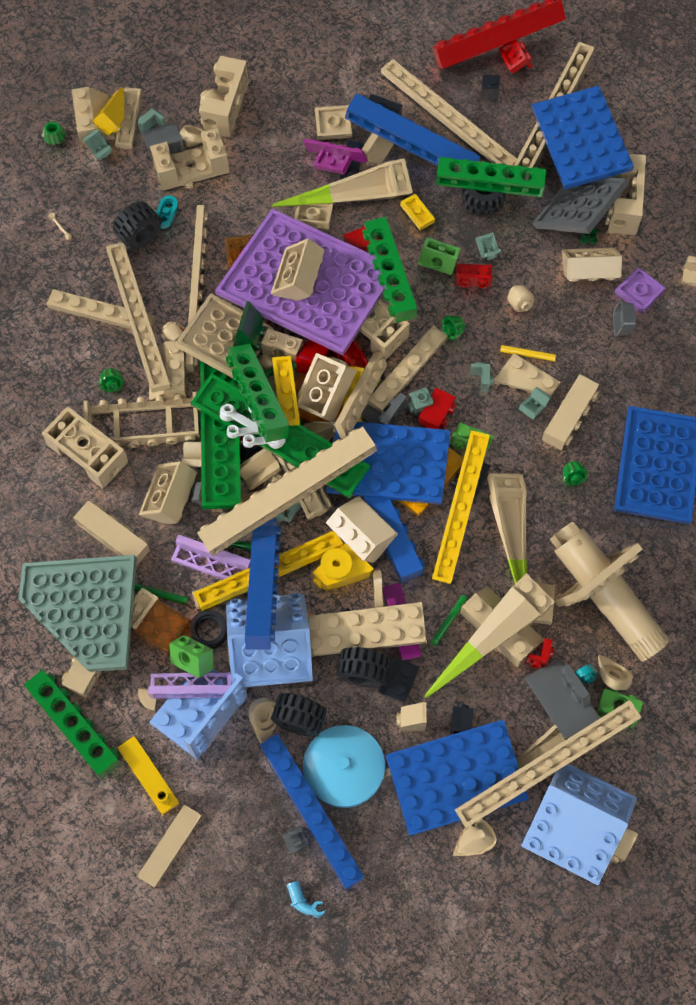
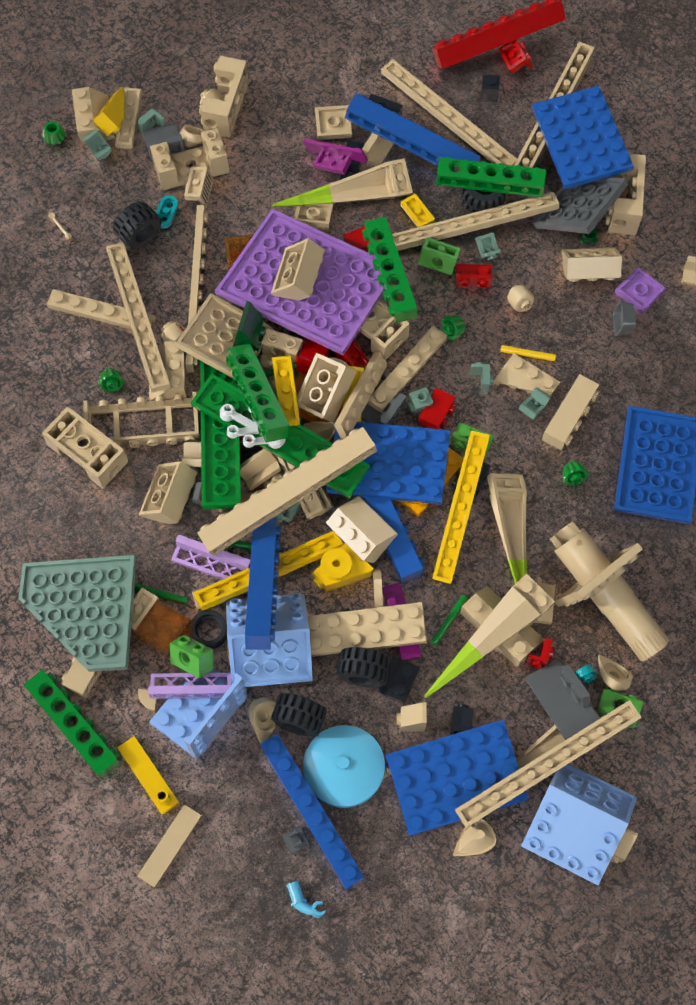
tan brick [73,500,150,567] -> none
none -> tan panel [184,167,214,209]
none -> tan plate [392,192,559,251]

